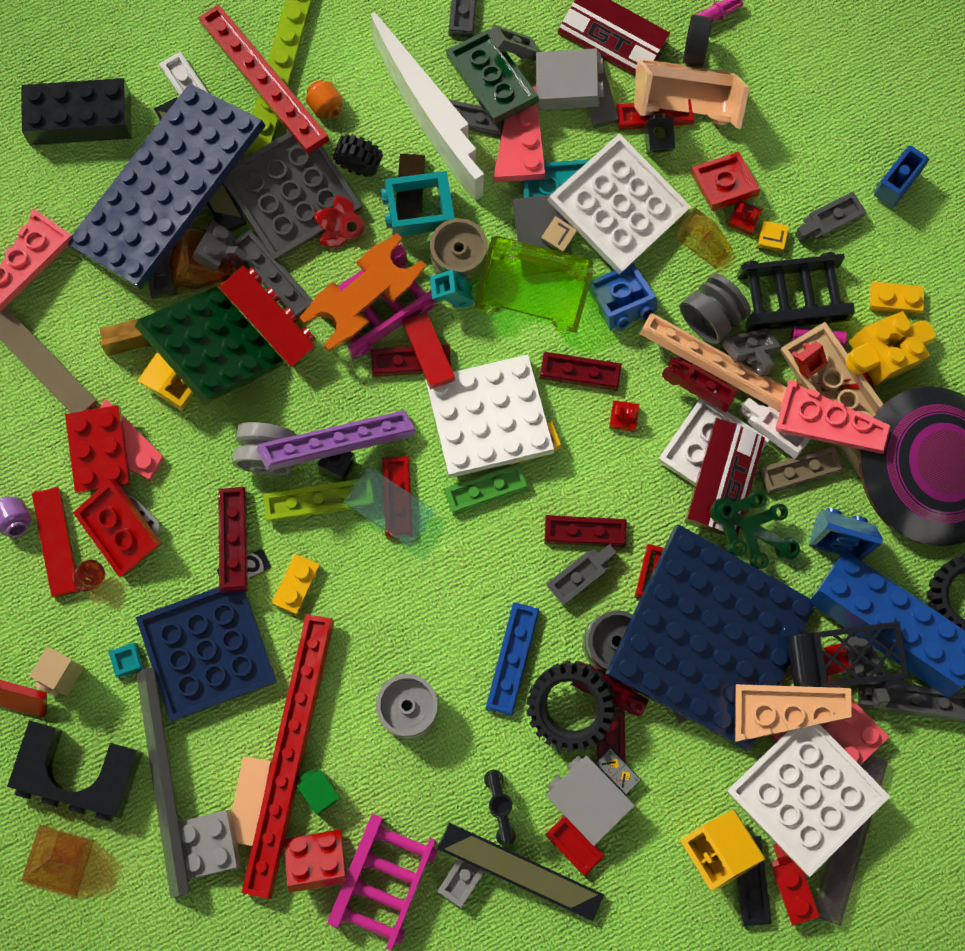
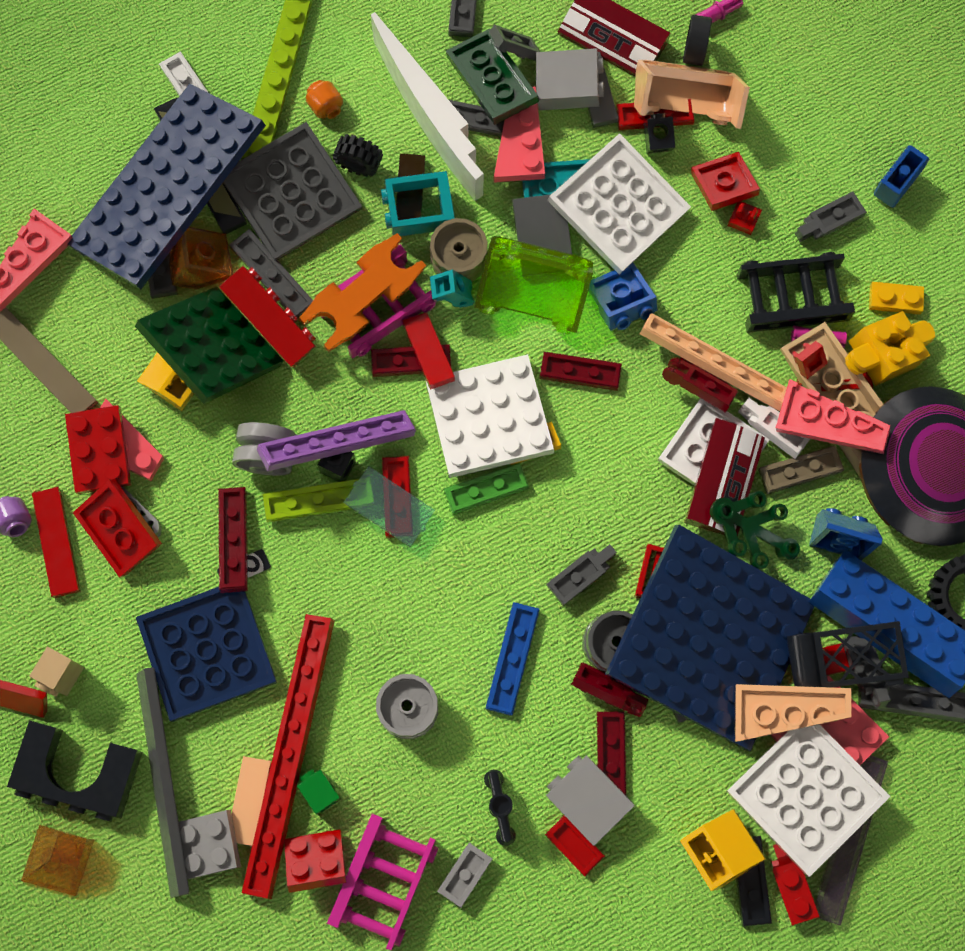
black brick [21,78,132,145] -> none
clear red wheel [72,560,105,592] -> none
pearl gold panel [99,317,151,356] -> none
teal tile [108,642,144,678] -> none
dark grey hinge [192,220,247,272] -> none
plate [198,5,329,155] -> none
yellow plate [272,554,320,616] -> none
red plate [314,196,364,247] -> none
olive tile [436,822,604,921] -> none
black tyre [527,661,617,752] -> none
tan tile [541,216,577,254] -> none
dark red tile [544,515,627,547] -> none
light grey sticker [595,747,641,795] -> none
red tile [609,400,640,432] -> none
clear yellow slope [676,207,732,269] -> none
dark grey wheel [679,273,751,345] -> none
dark grey hinge [721,328,780,377] -> none
yellow tile [757,221,788,253] -> none

